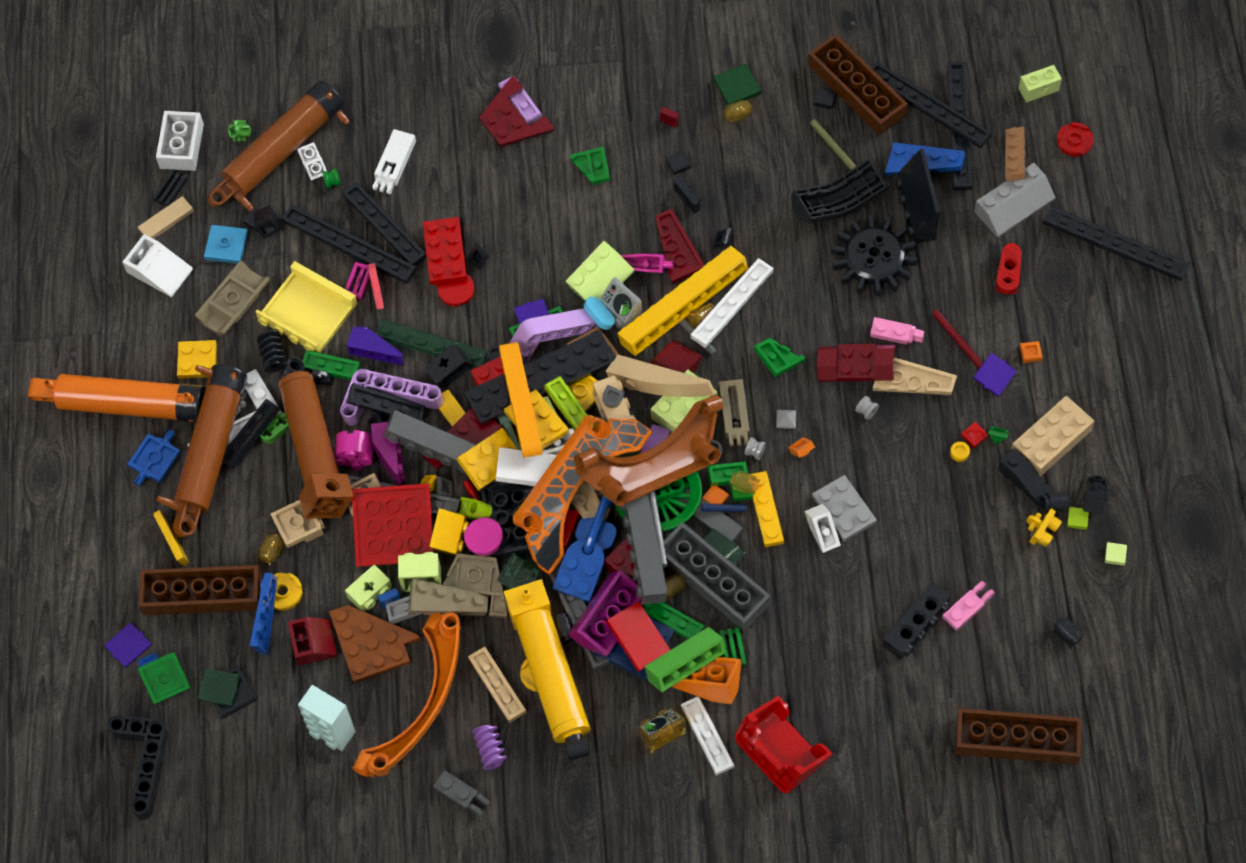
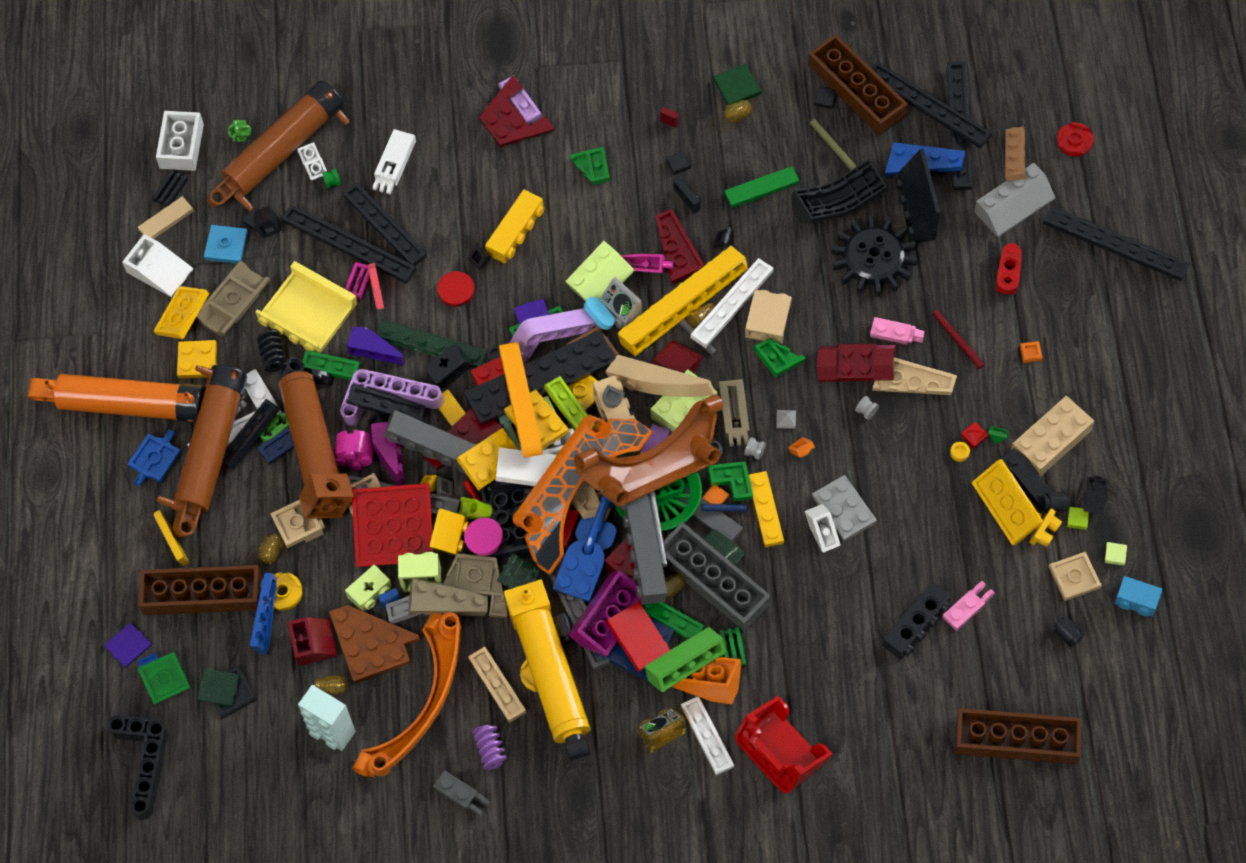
red plate [423,217,467,285] -> none
clear yellow brick [730,470,760,495] -> none
dark purple piece [973,352,1017,397] -> none
yellowish green brick [1019,65,1062,103] -> none
none -> yellow tile [153,286,210,339]
none -> dark blue plate [258,427,294,465]
none -> clear yellow cone [315,675,346,695]
none -> yellow brick [485,190,544,264]
none -> green tile [724,166,799,208]
none -> tan panel [745,290,792,345]
none -> yellow tile [971,459,1044,545]
none -> tan tile [1049,552,1102,601]
none -> dark azure brick [1115,576,1162,617]

